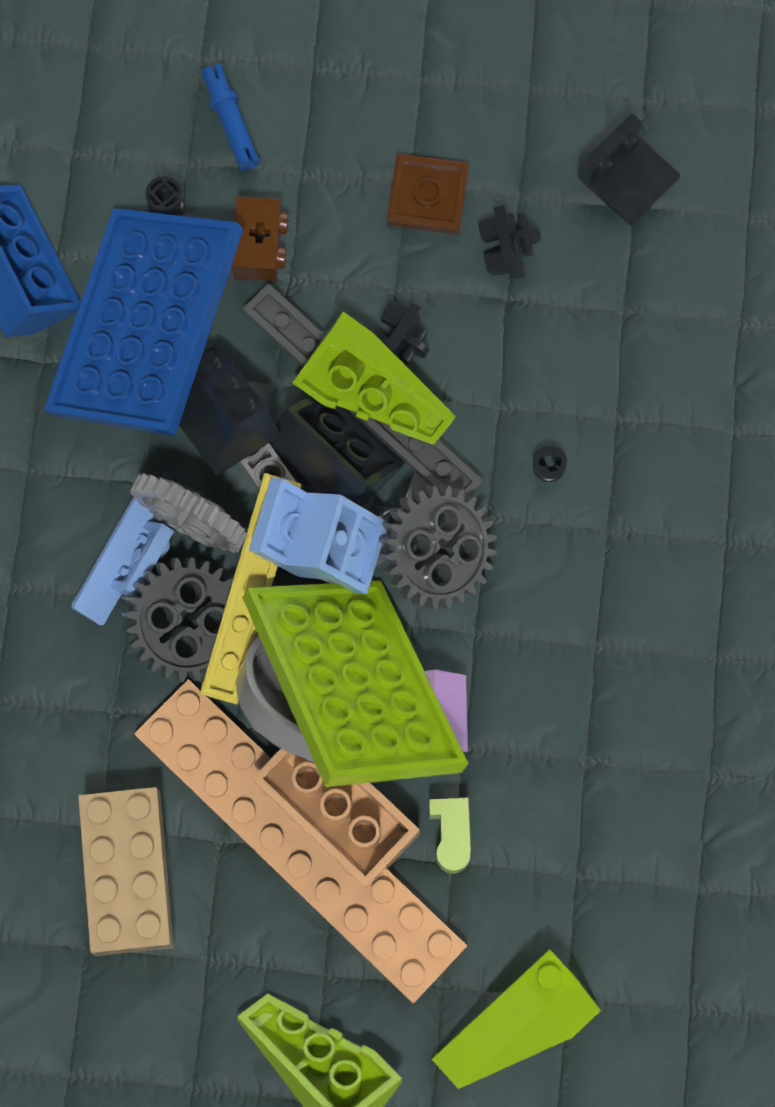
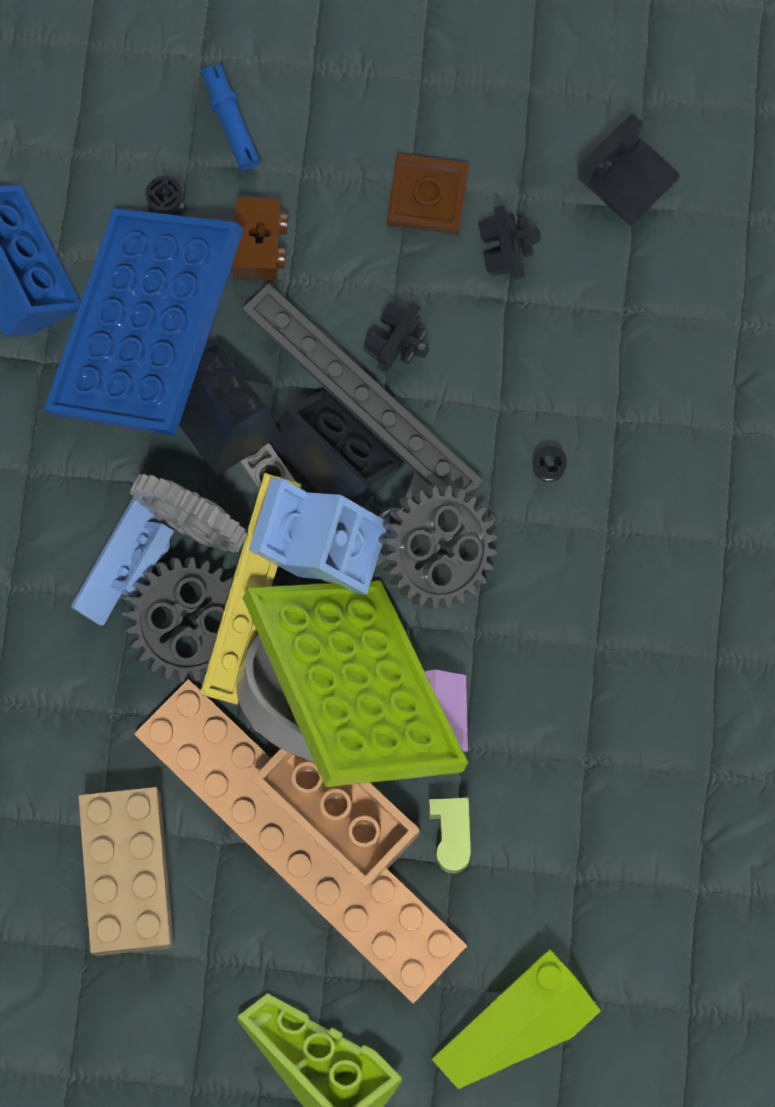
lime wedge [292,312,456,445] -> none

